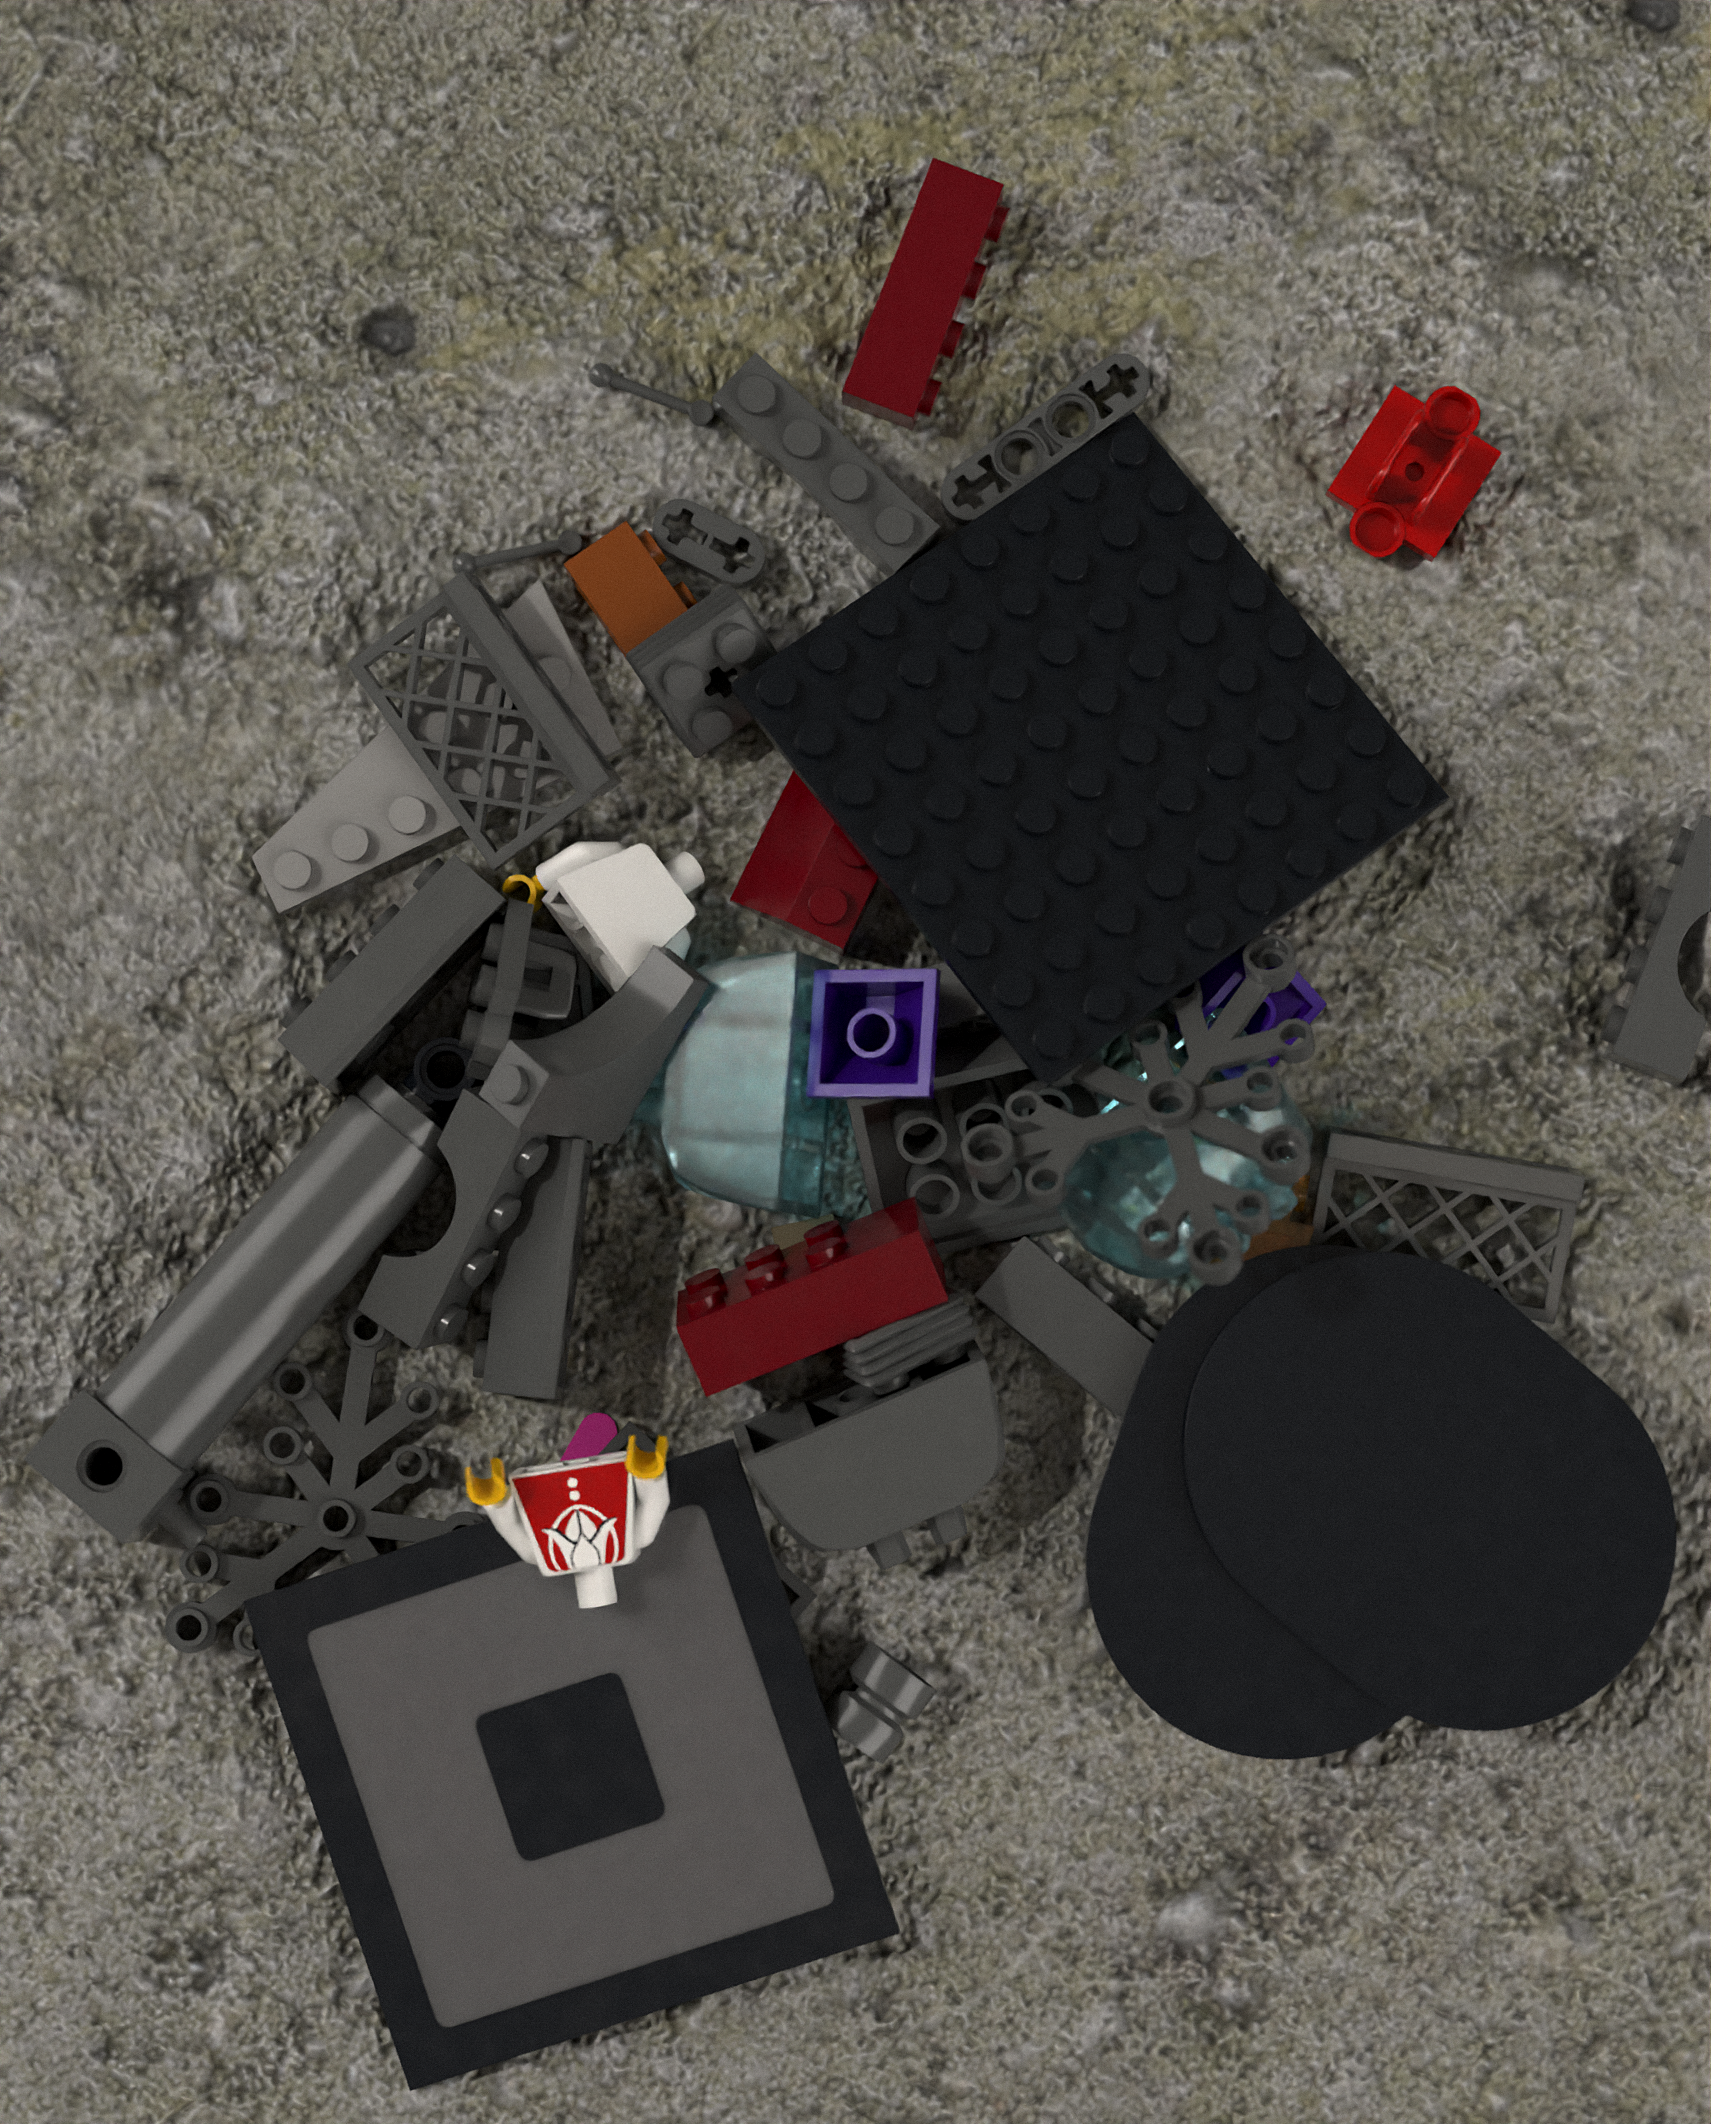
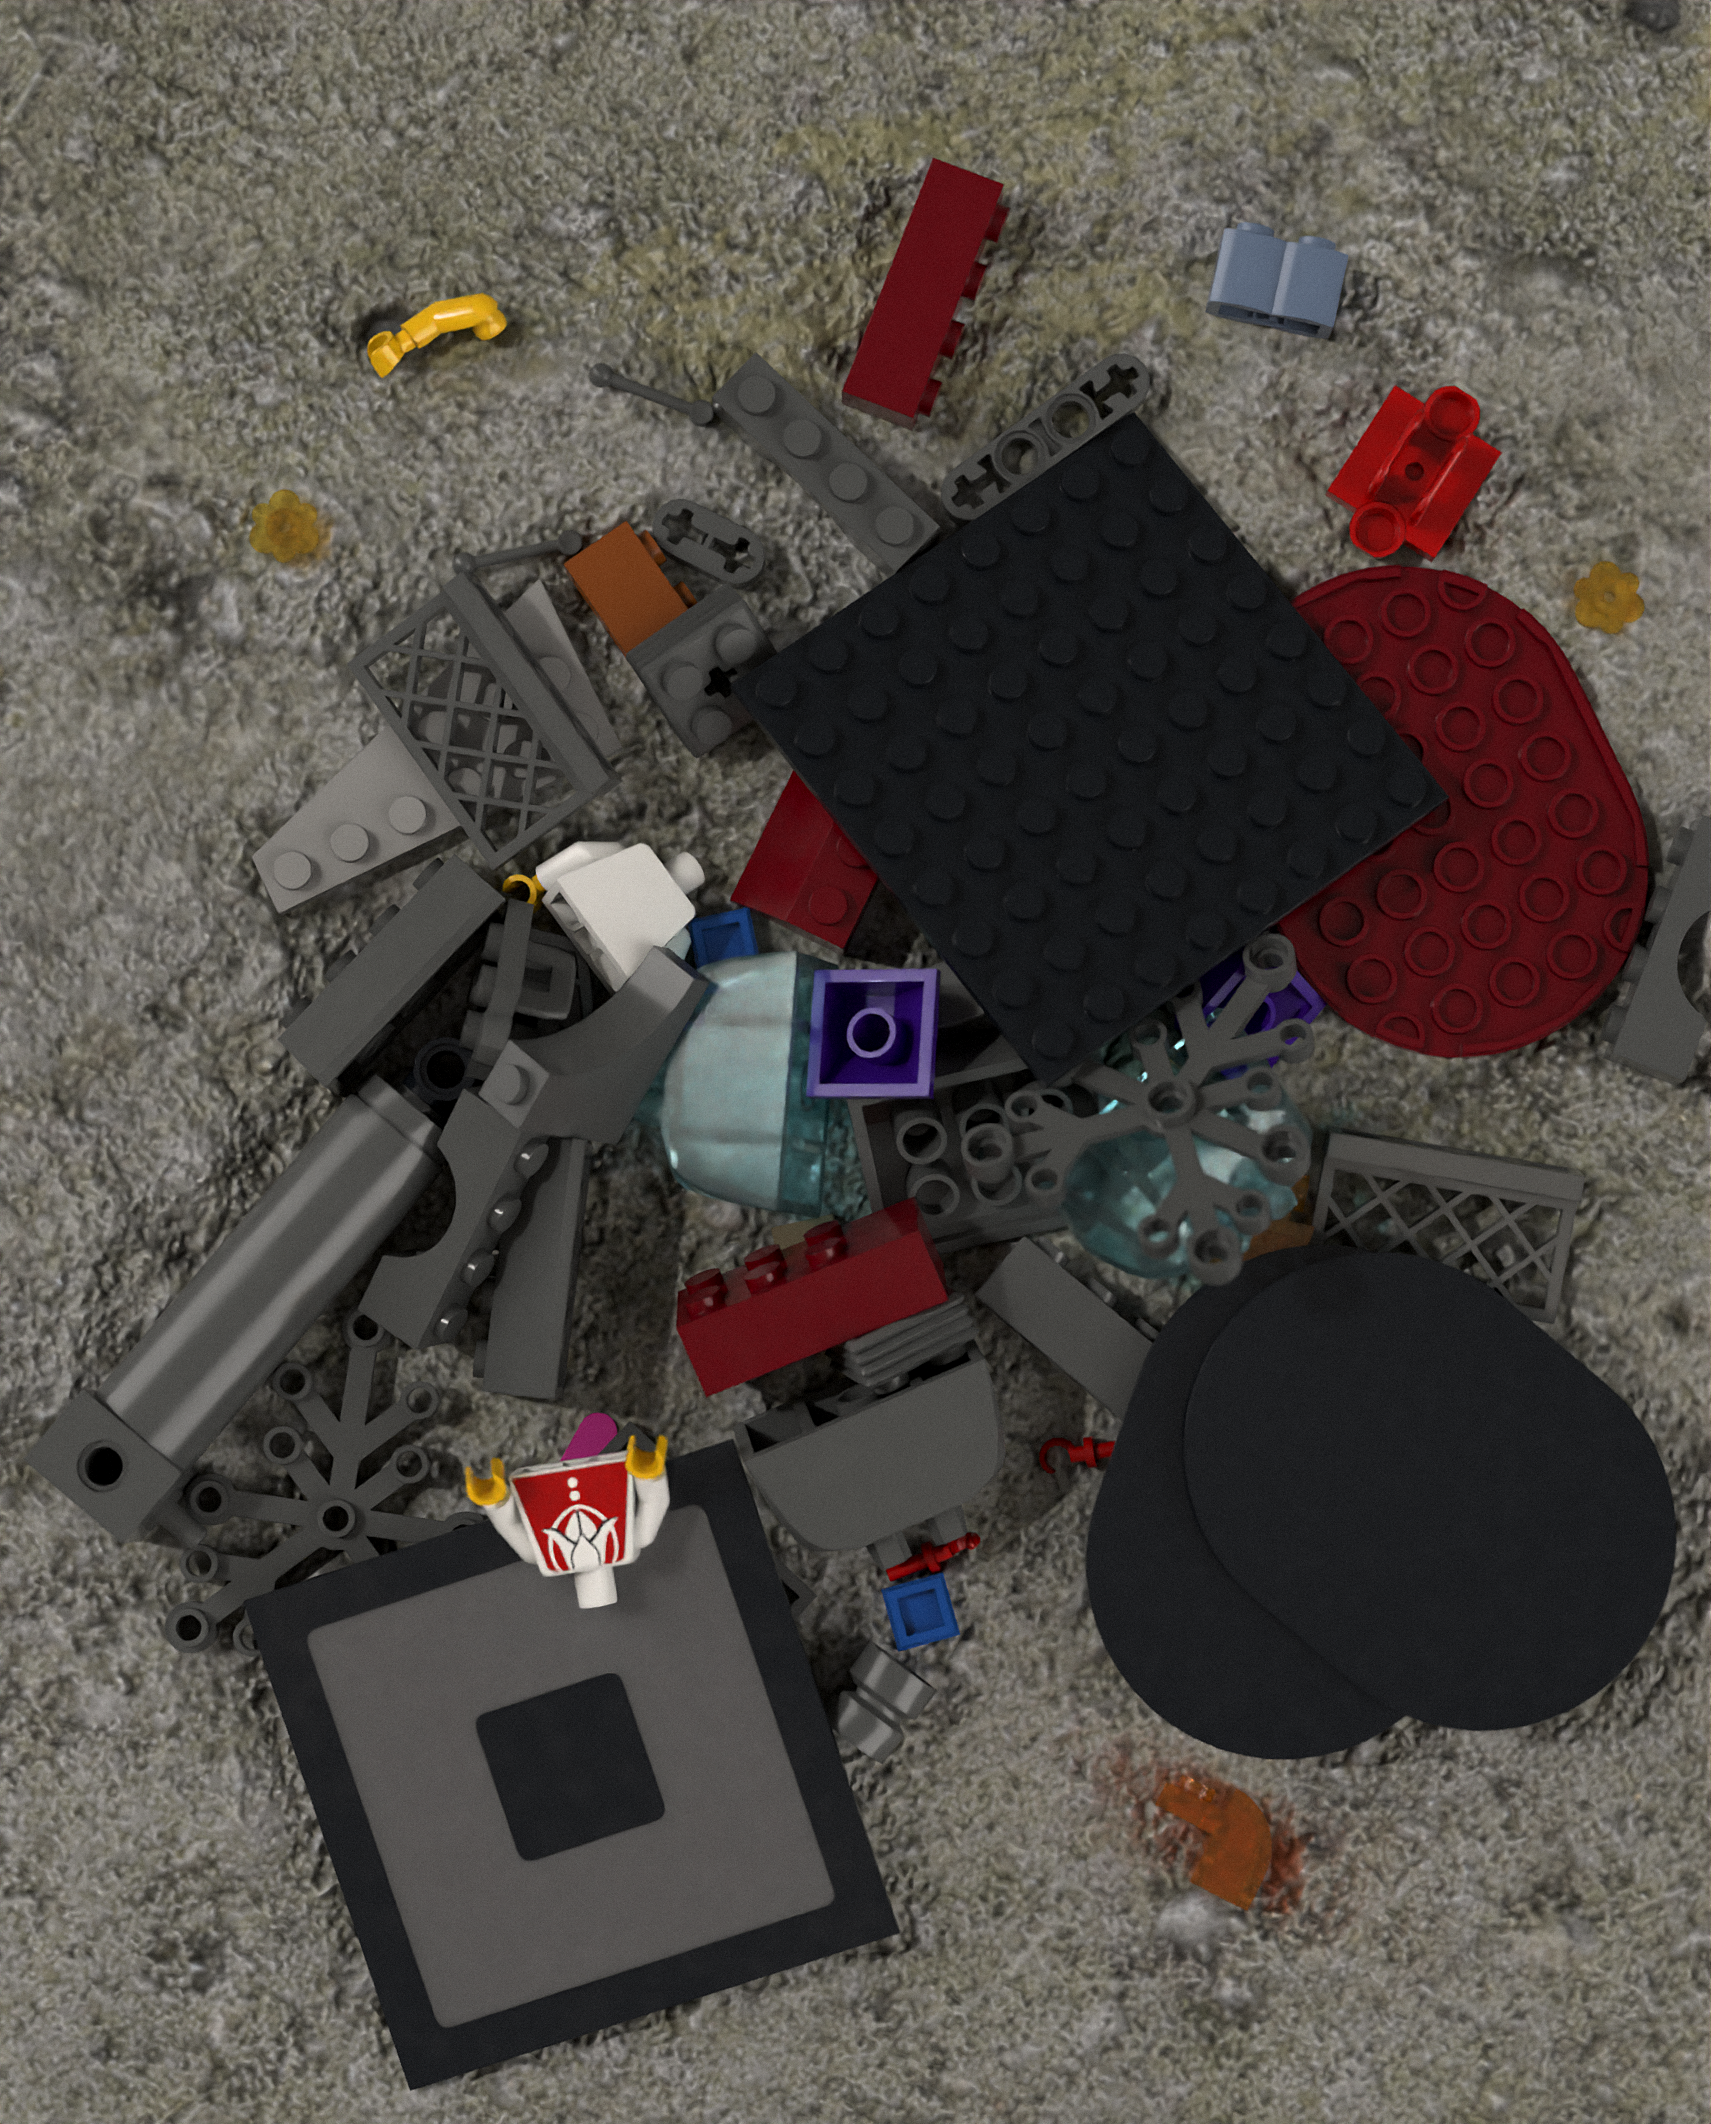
none -> clear yellow plant [249,489,319,563]
none -> yellow arm [367,293,507,378]
none -> blue tile [688,908,762,982]
none -> blue tile [881,1572,960,1652]
none -> red hand [886,1532,981,1582]
none -> red hand [1039,1436,1116,1474]
none -> clear orange brick [1151,1773,1272,1911]
none -> sand blue brick [1205,222,1348,339]
none -> dark red tile [1274,565,1649,1059]
none -> clear yellow plant [1573,561,1645,635]

